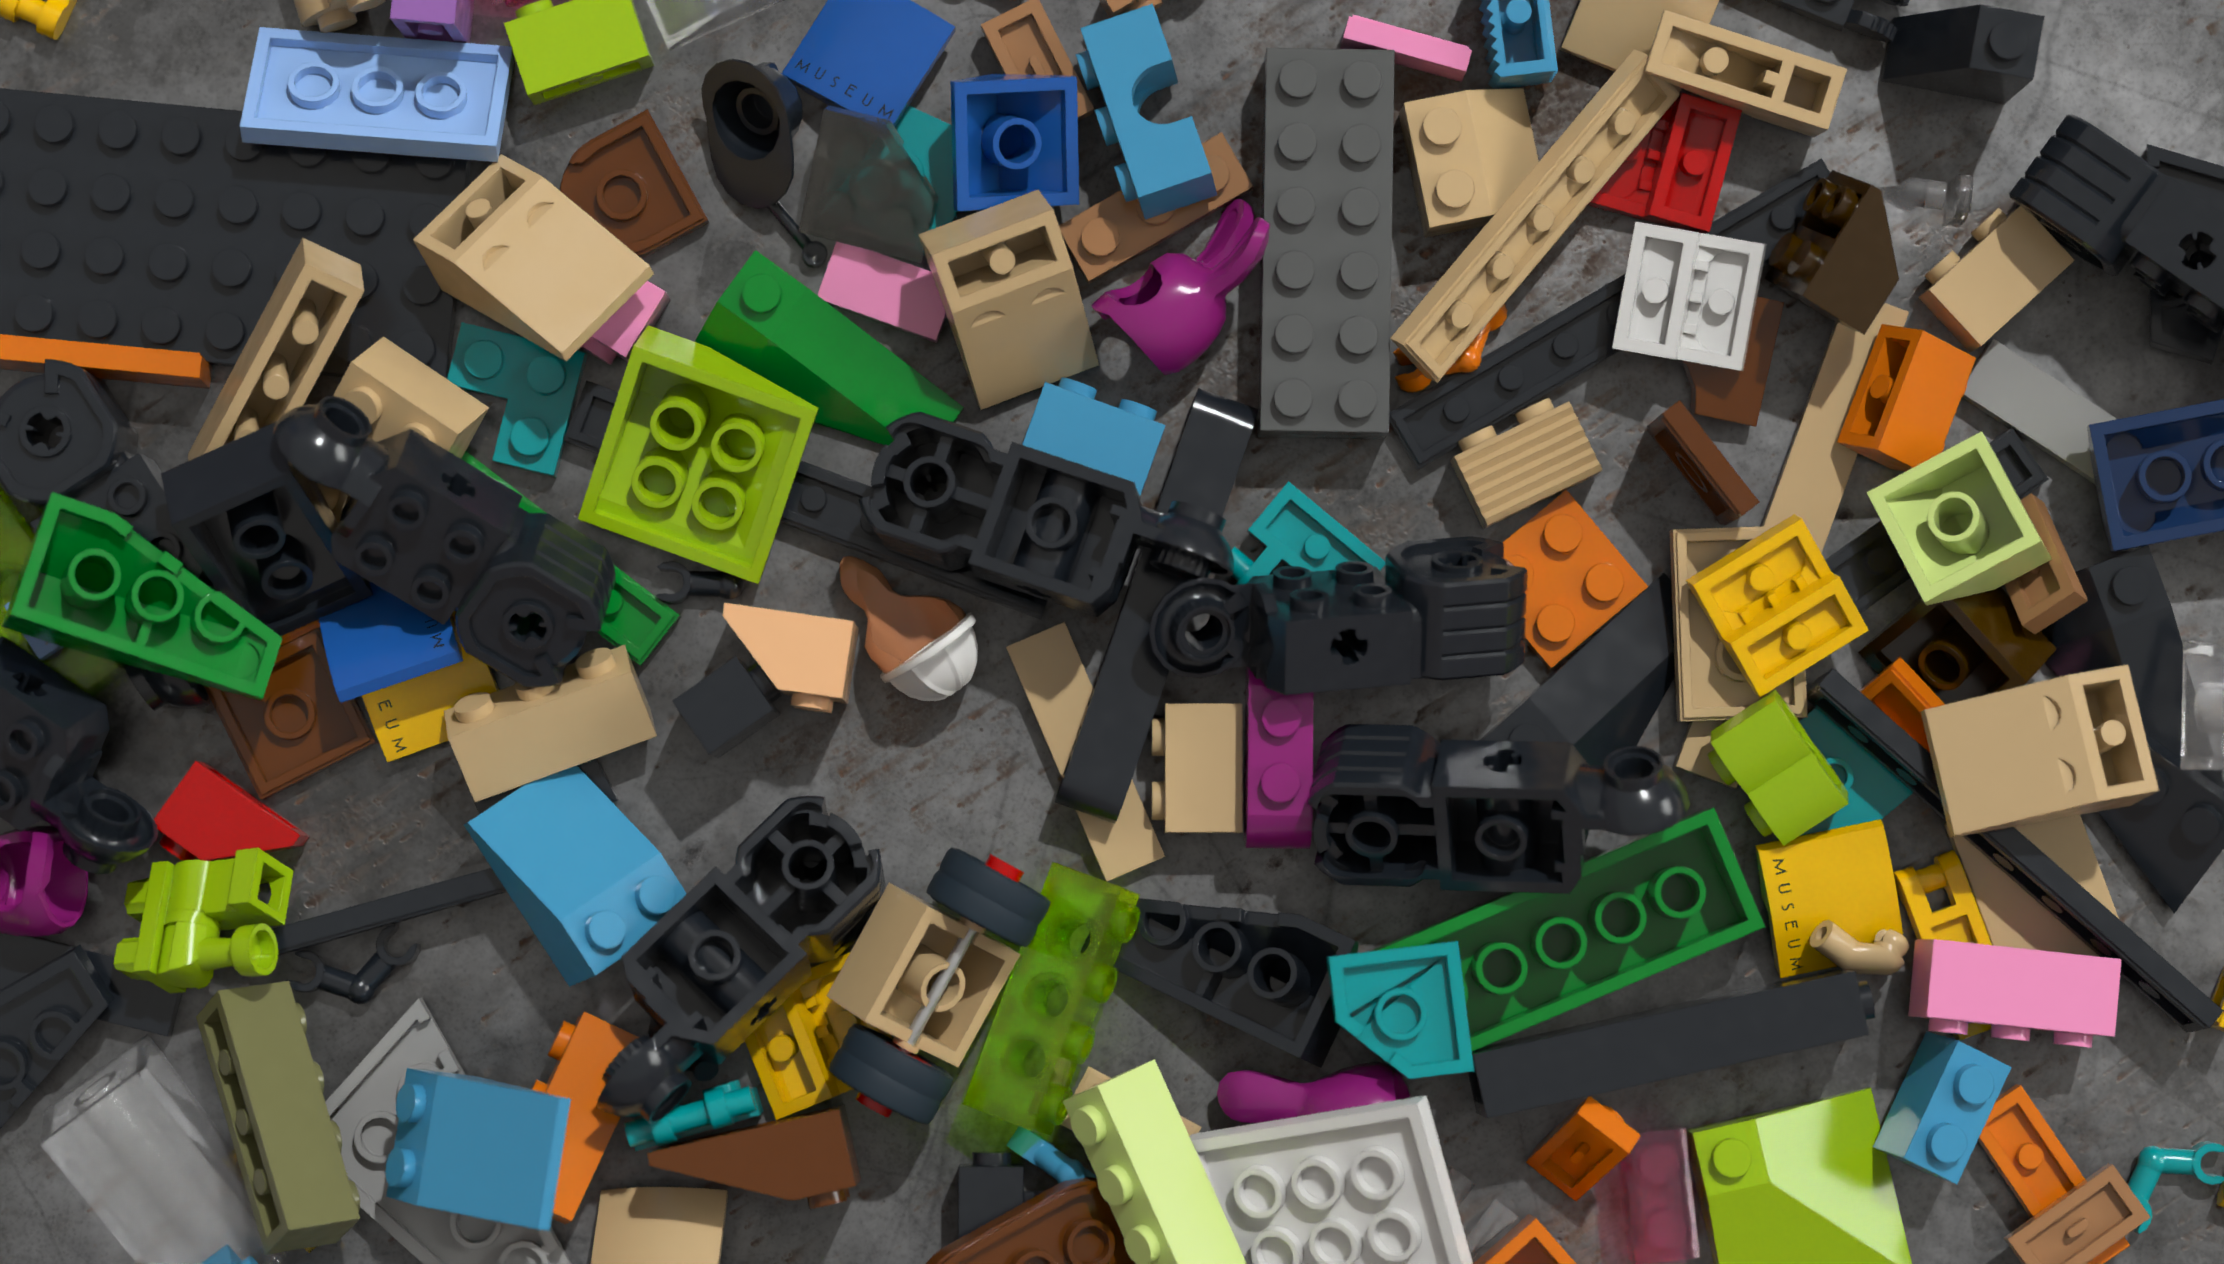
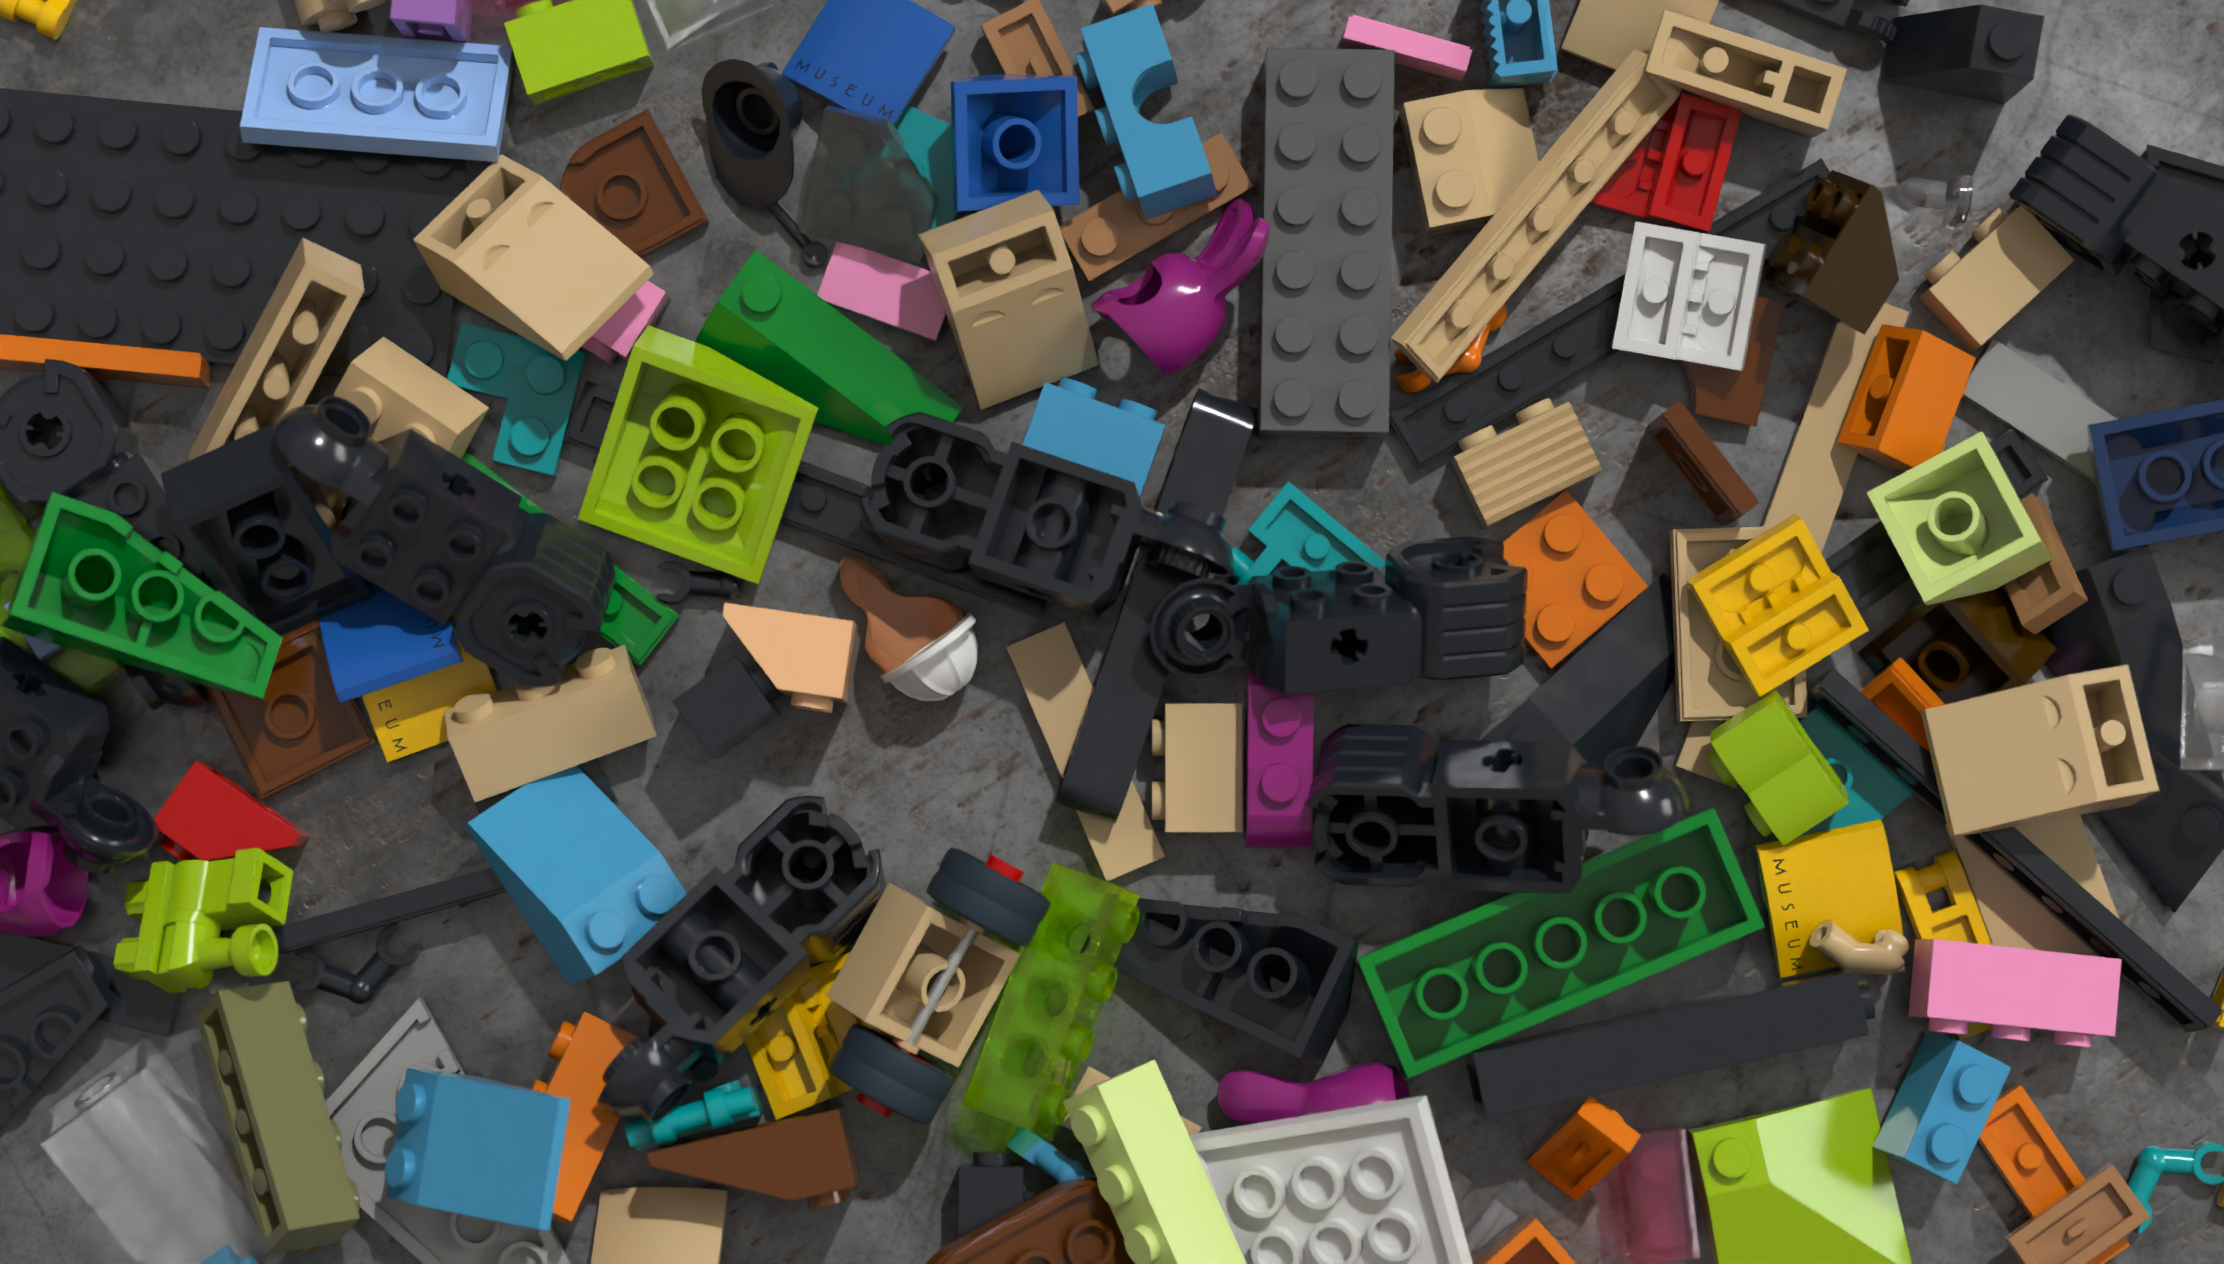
teal plate [1326,941,1474,1079] -> none

